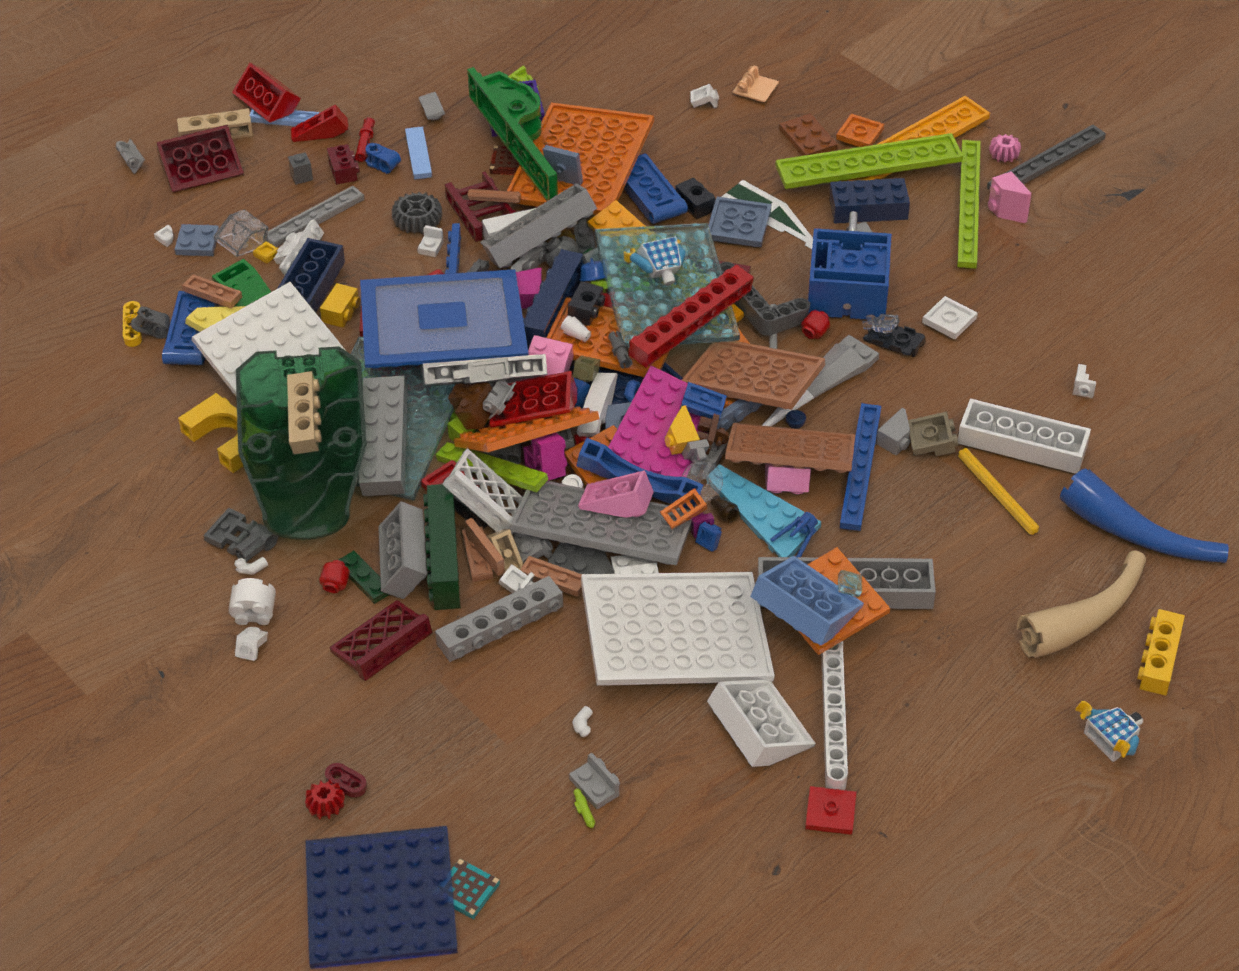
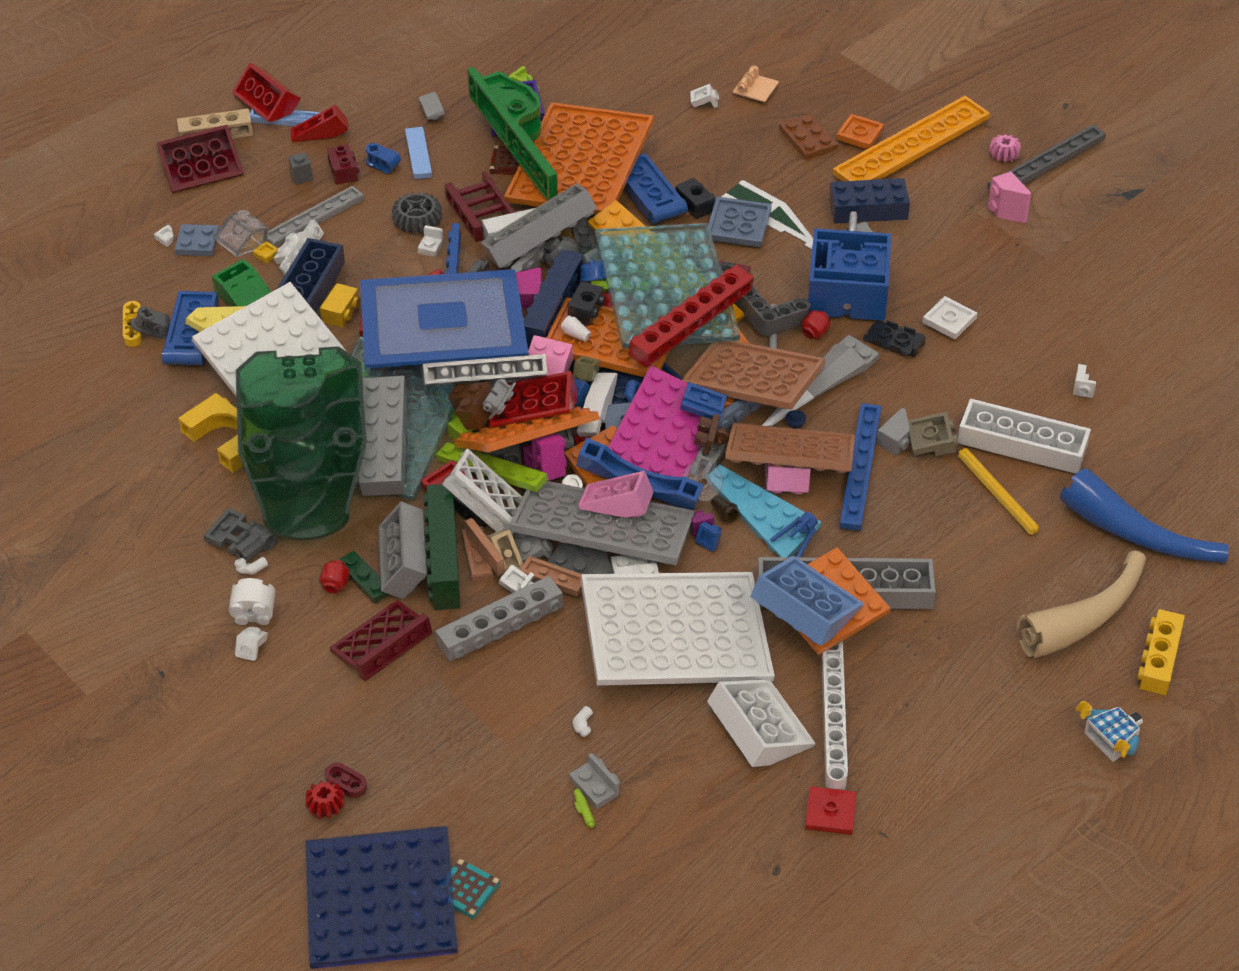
light grey hinge [116,139,145,174] -> none
nougat plate [182,274,242,309] -> none
tan brick [287,371,322,454] -> none
red pin [355,117,375,162] -> none
hinge [452,358,511,384] -> none
nougat axle [468,189,521,203] -> none
sand blue plate [543,145,583,185] -> none
dark grey pin [608,331,632,368] -> none
torso [624,236,686,285] -> none
orange slope [660,488,707,529] -> none
yellow slope [665,405,700,455] -> none
light grey tile [682,439,709,466] -> none
lime plate [775,133,963,189] -> none
clear light blue plate [838,570,862,597] -> none
clear plate [862,314,900,333] -> none
lime plate [957,140,981,268] -> none

